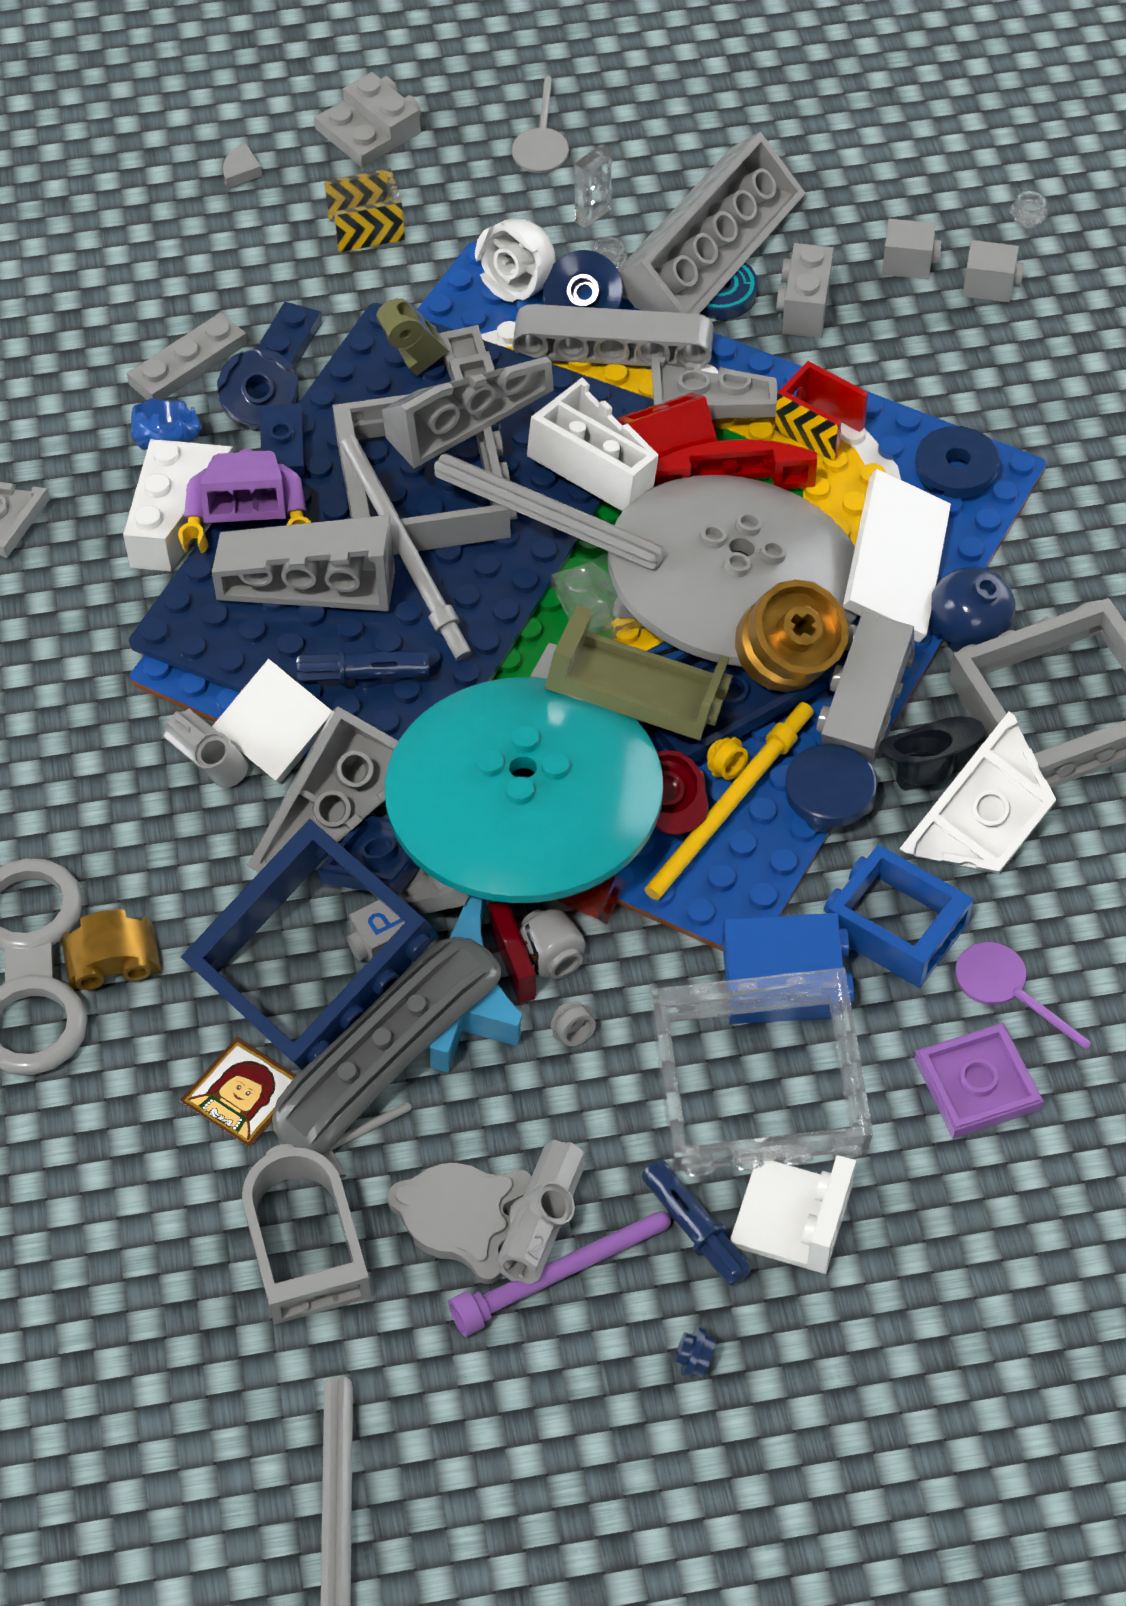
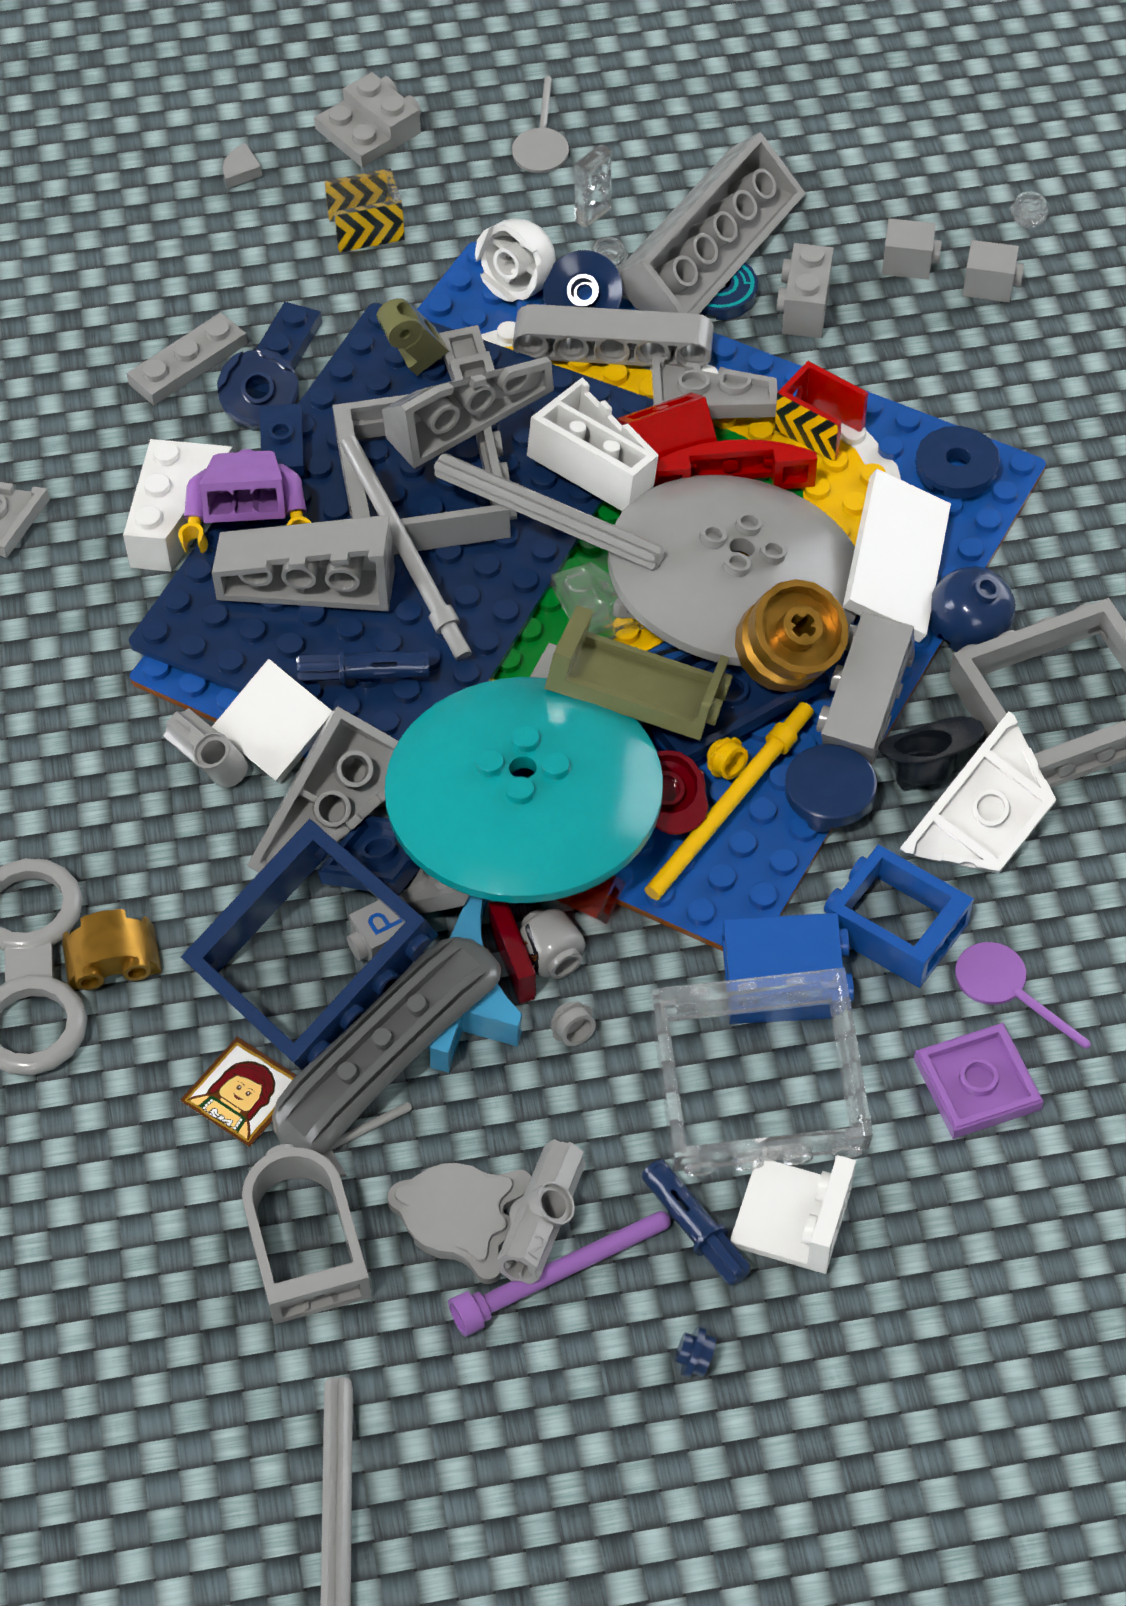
blue hair [130,399,202,451] -> none

